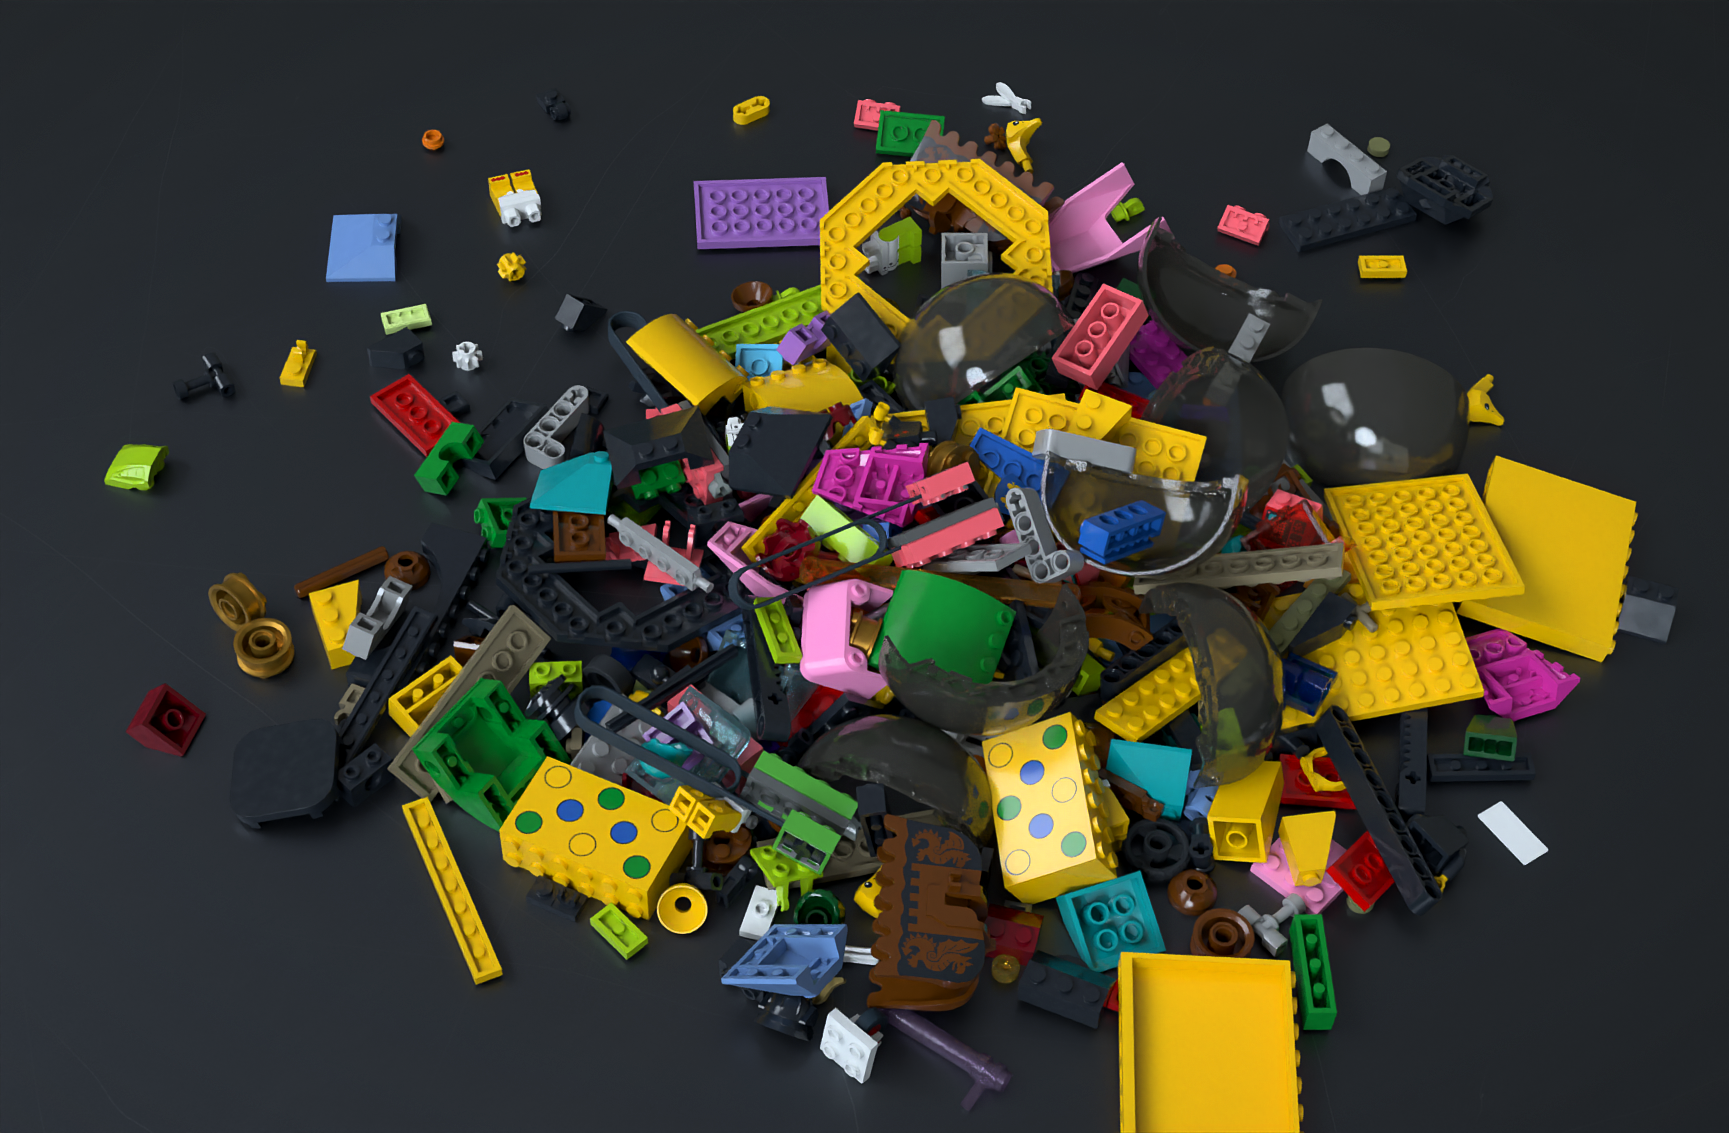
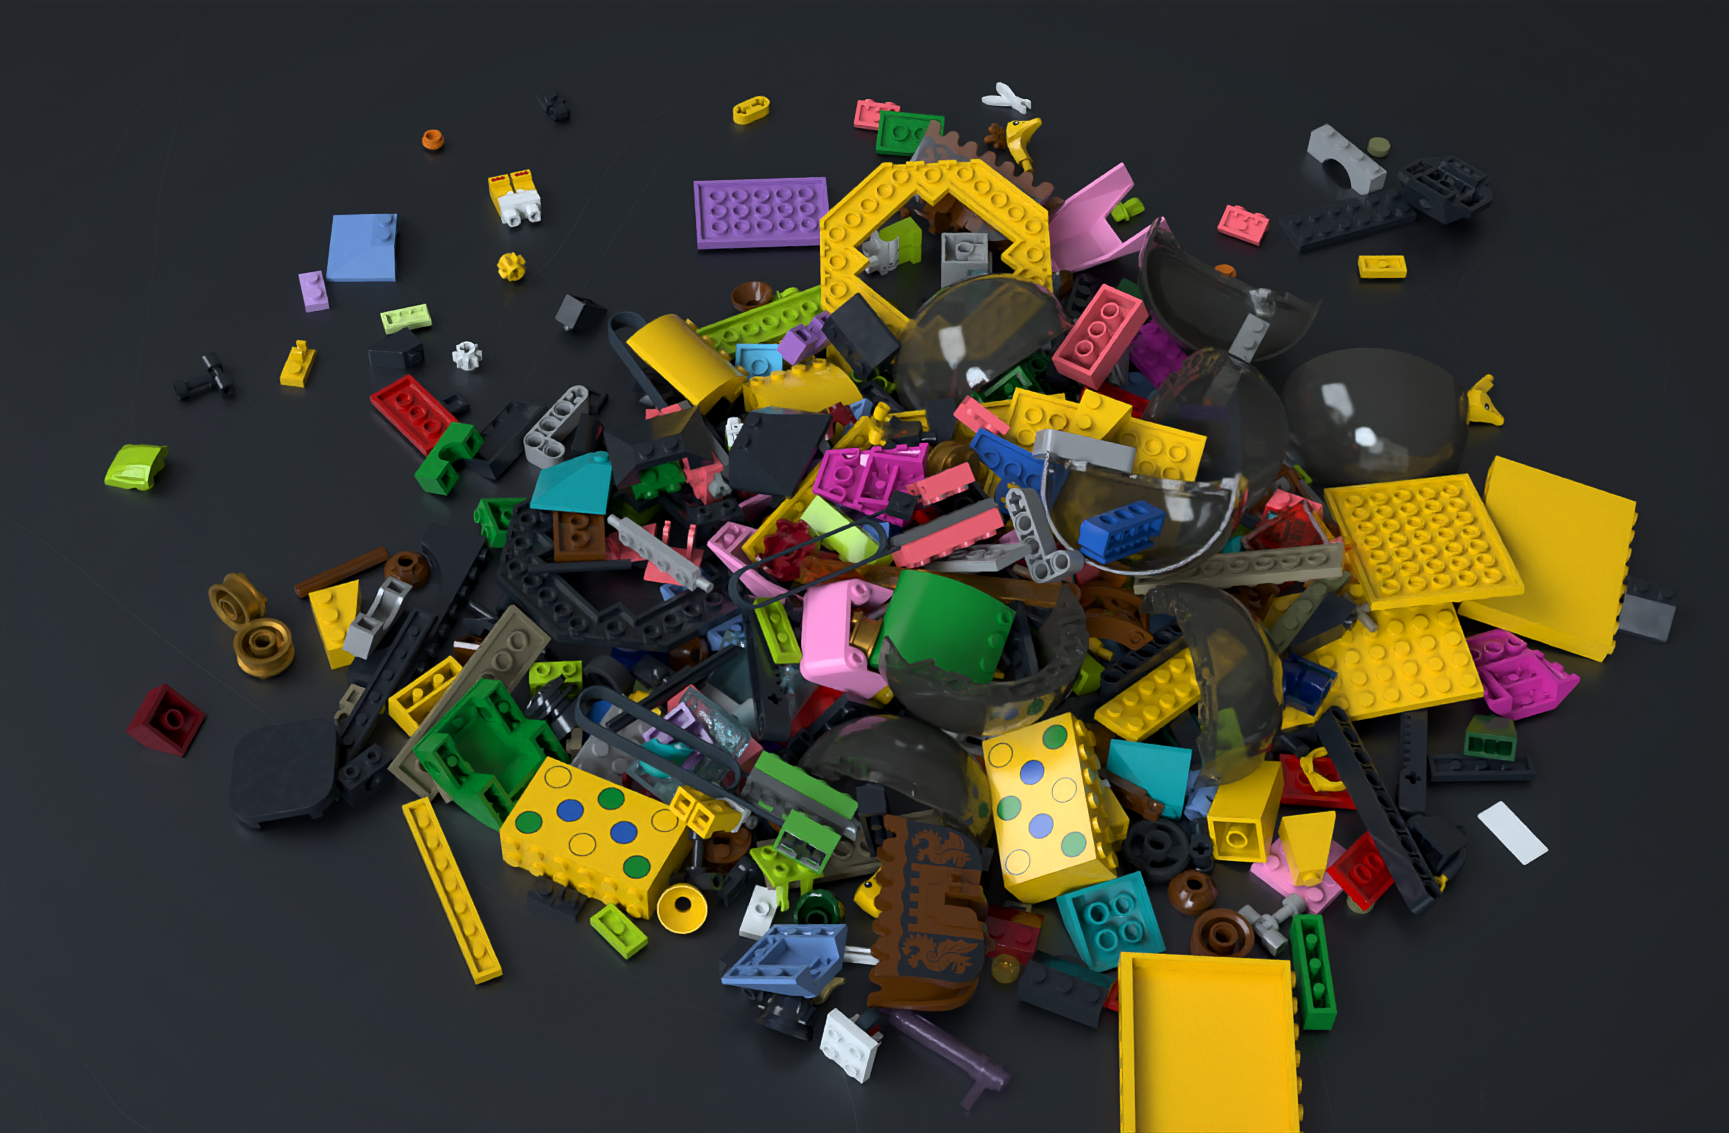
none -> lavender plate [298,271,330,313]
none -> black plate [886,490,919,522]
none -> coral bracket [953,395,1010,436]

